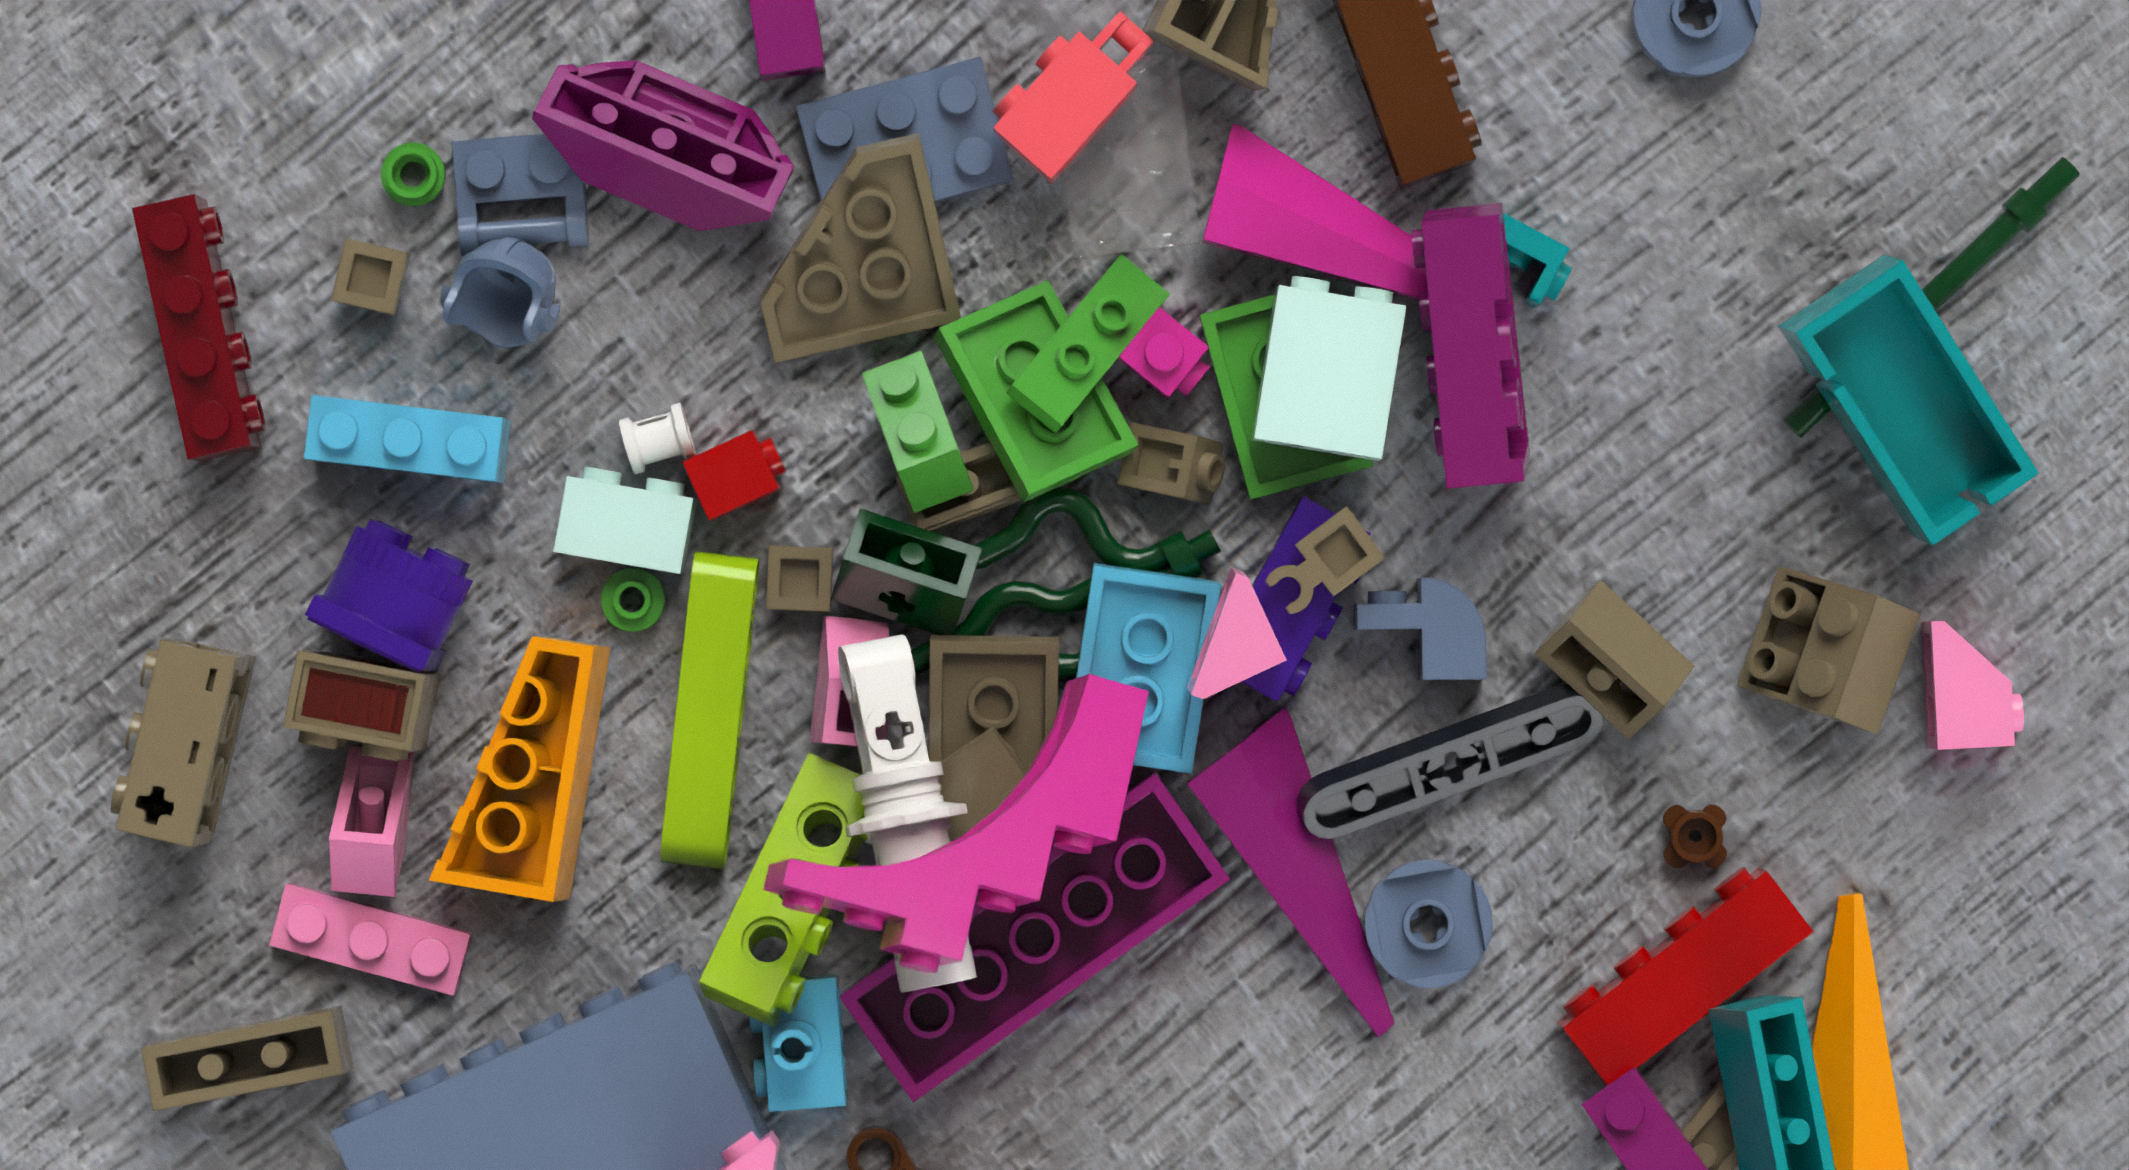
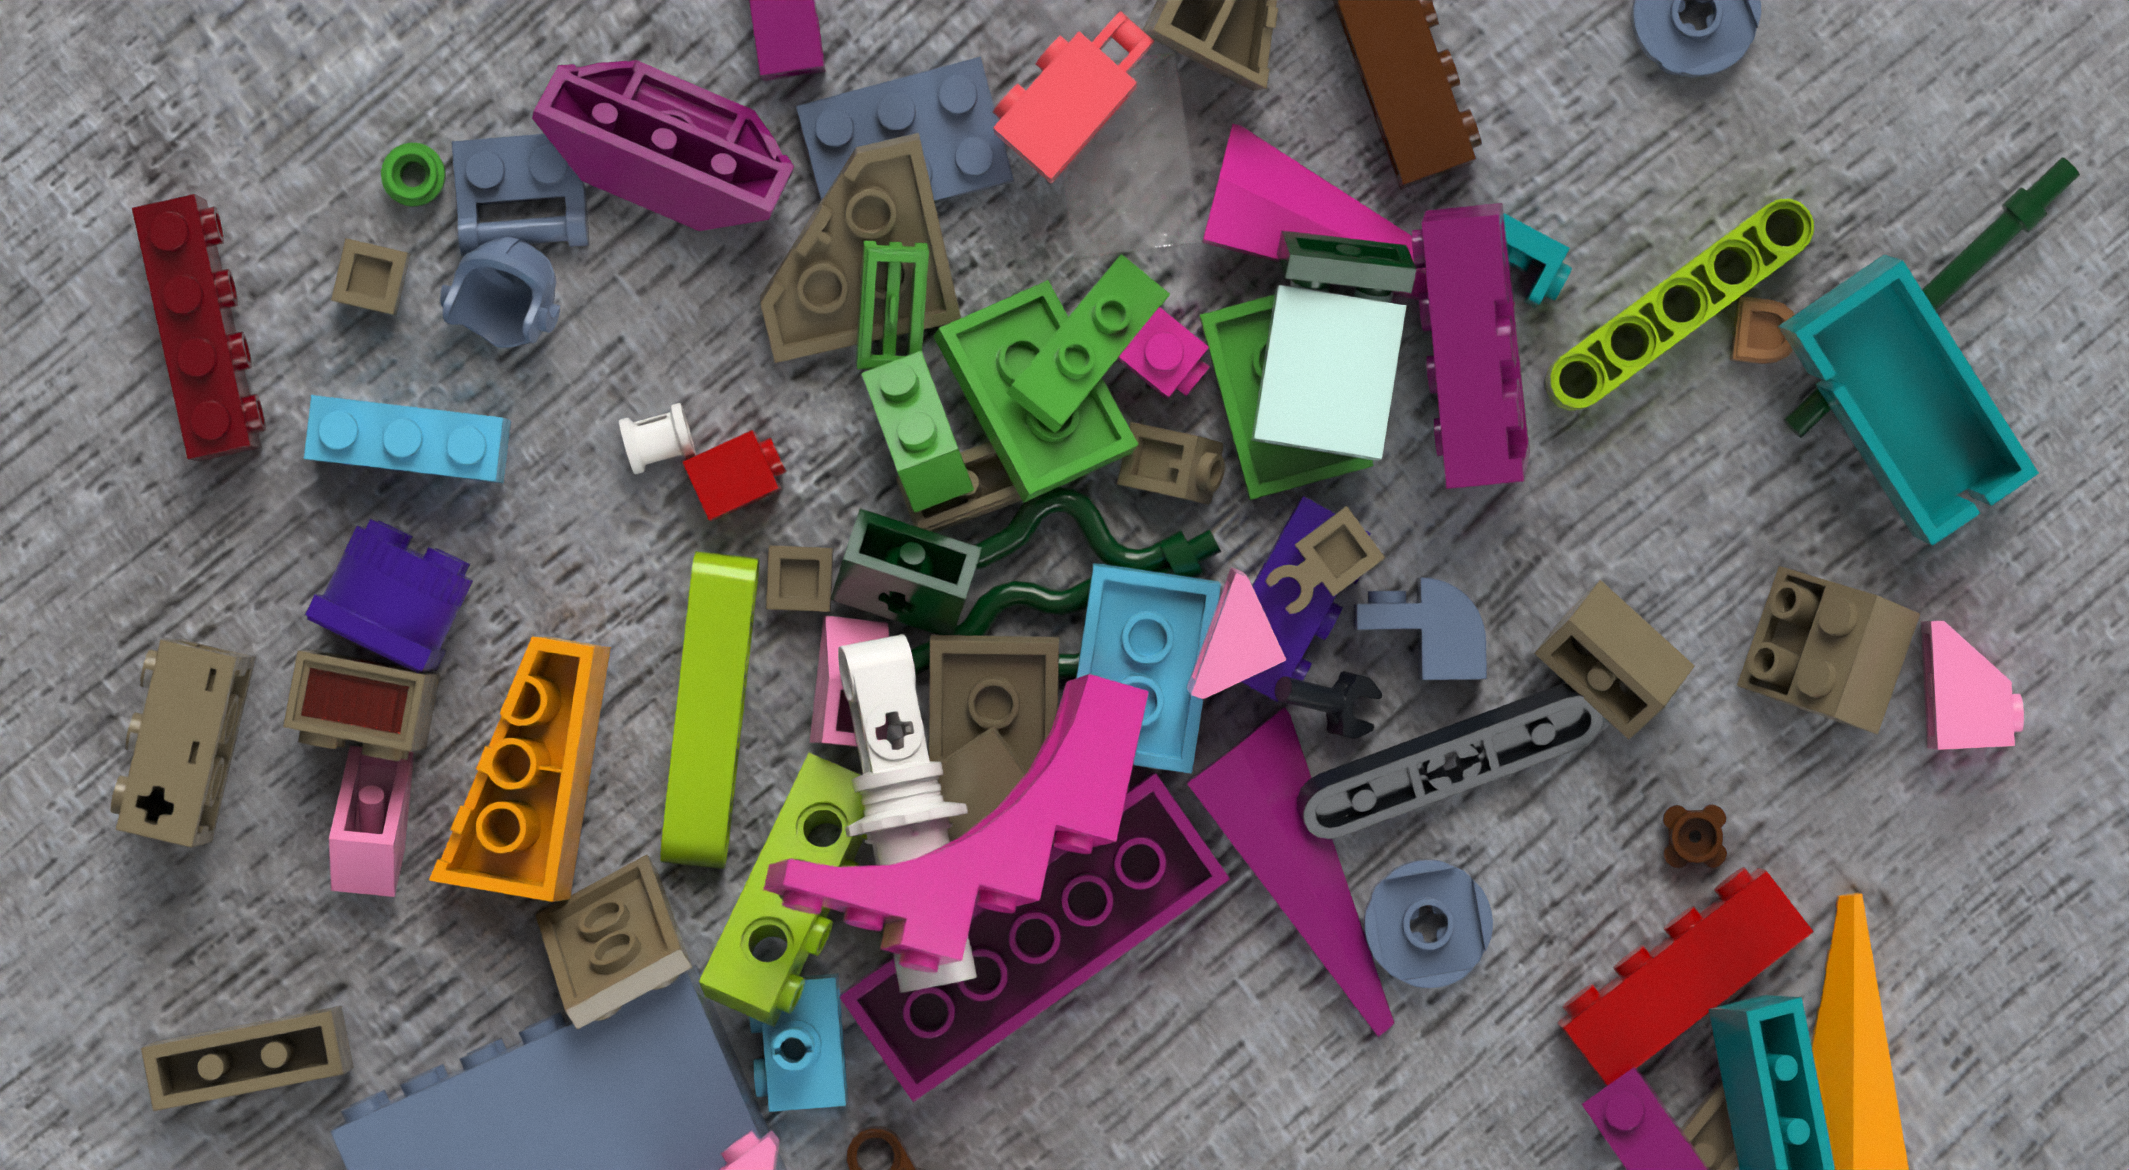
bright pink plate [269,883,473,996] -> none
light aqua brick [553,466,697,575] -> none
bright green plate [601,568,665,632] -> none
none -> dark tan plate [535,854,693,1030]
none -> bright green tile [856,241,929,370]
none -> black bar [1275,671,1382,739]
none -> plate [1277,230,1417,297]
none -> lime beam [1545,198,1814,411]
none -> medium nougat tile [1730,296,1795,364]

